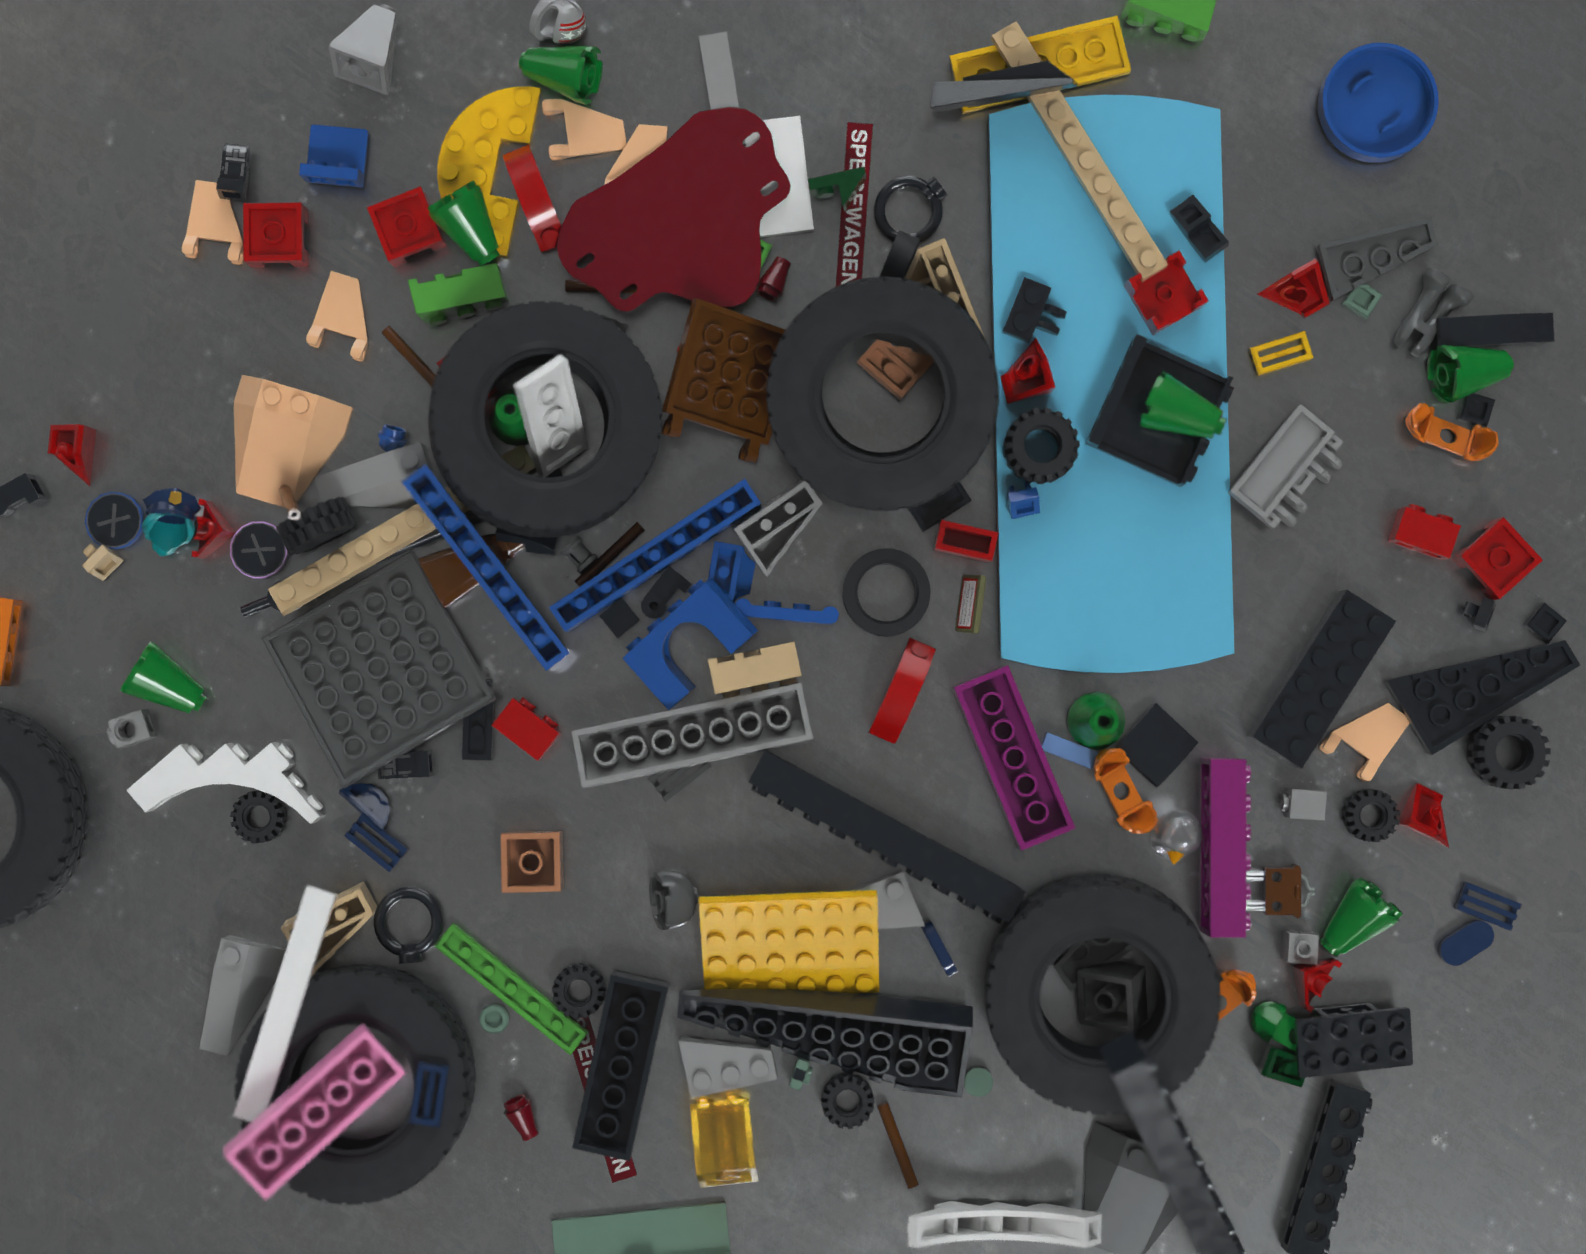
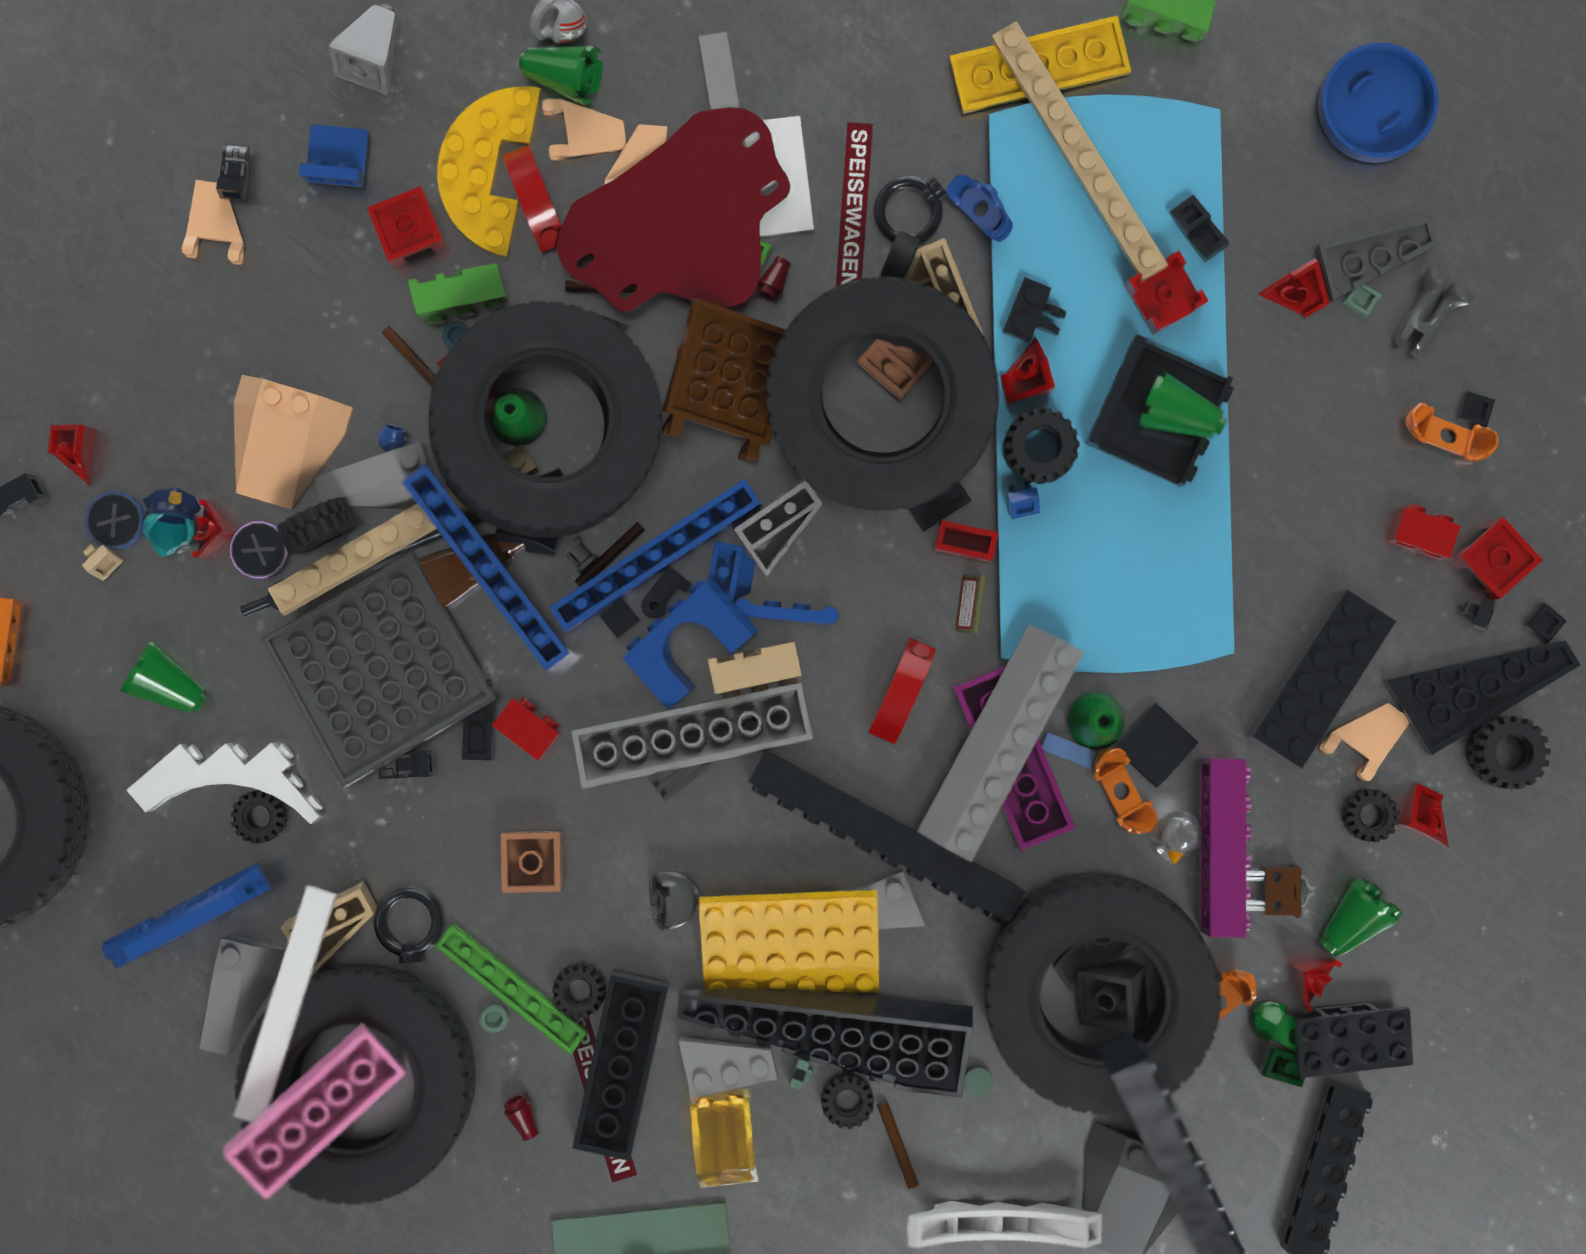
light grey brick [107,709,158,748] -> none
red panel [243,202,309,268] -> none
reddish brown piece [279,485,301,520] -> none
light nougat flag [306,271,368,362] -> none
dark blue tile [339,783,390,832] -> none
dark blue tile [344,814,409,872] -> none
dark blue tile [409,1062,449,1127] -> none
green cone [427,180,500,266] -> none
white plate [514,355,588,478] -> none
dark green slope [808,167,867,212] -> none
black tyre [843,548,930,636] -> none
dark blue tile [921,920,958,977] -> none
black wedge [930,61,1078,112] -> none
light grey hinge [1228,404,1344,530] -> none
yellow tile [1248,331,1314,376] -> none
light grey brick [1280,788,1327,821] -> none
light grey brick [1281,930,1319,964] -> none
green cone [1427,345,1514,404] -> none
black slope [1436,313,1554,347] -> none
dark blue tile [1438,920,1494,966] -> none
dark blue tile [1454,882,1522,931] -> none
none -> blue connector [101,863,272,969]
none -> medium azure tile [442,321,469,349]
none -> light grey slope [917,625,1084,862]
none -> blue piece [946,174,1013,242]

